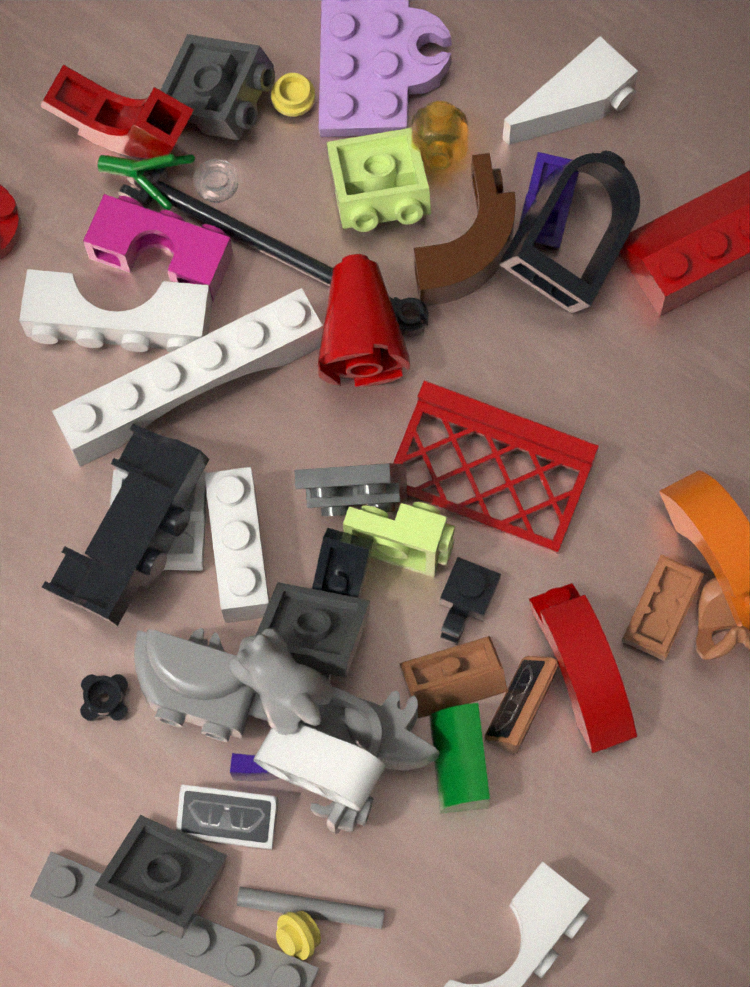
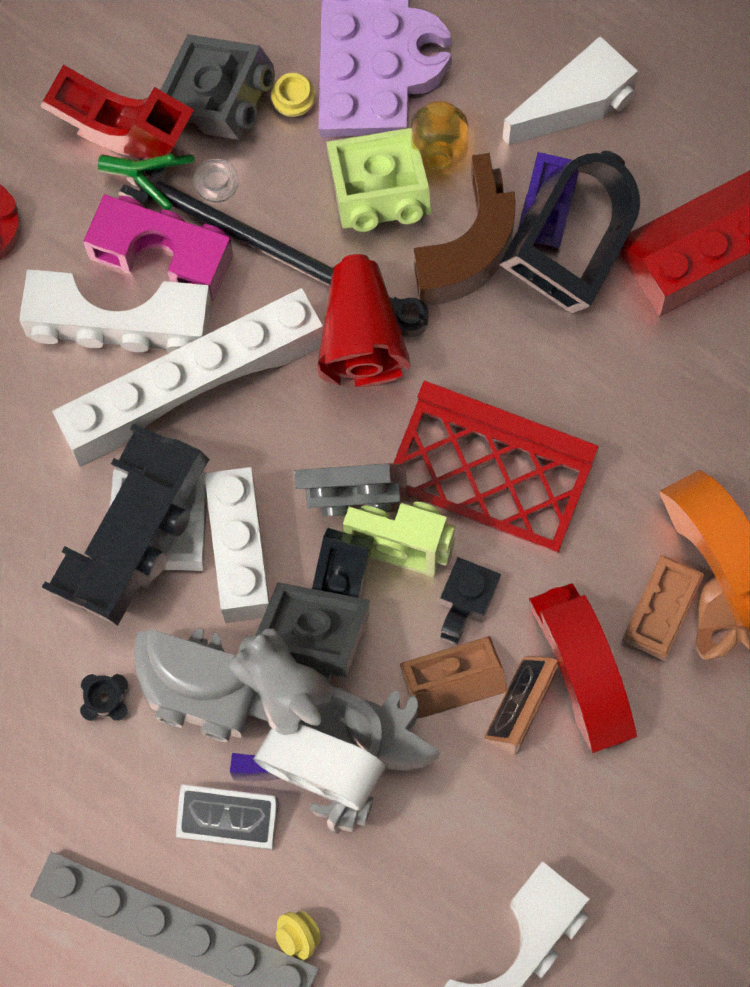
dark grey plate [93,814,227,939] -> none
light grey bar [237,887,385,929] -> none
green brick [429,703,490,814] -> none

